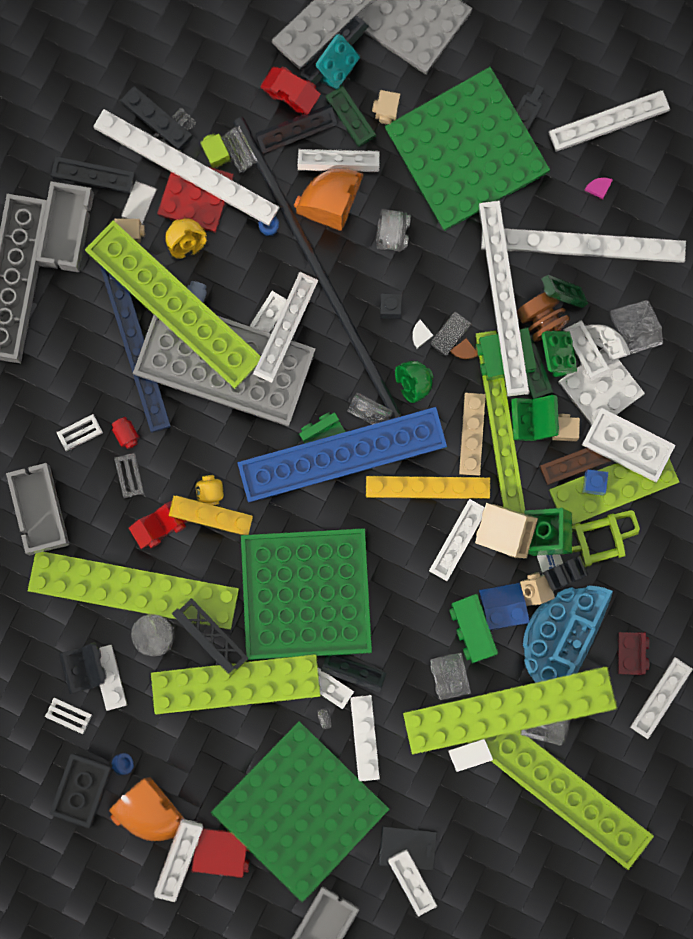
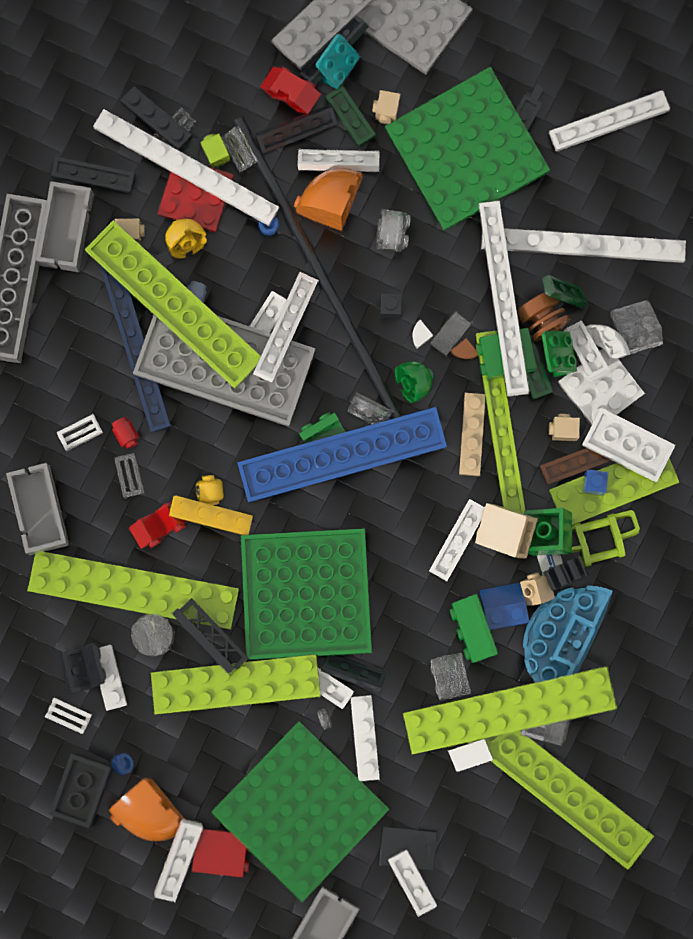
white sticker [122,182,156,224] -> none
yellow plate [366,476,490,499] -> none
green bracket [511,395,559,441] -> none
dark pink tile [585,178,612,199] -> none
dark red bracket [618,632,649,675] -> none
white tile [630,657,693,739] -> none

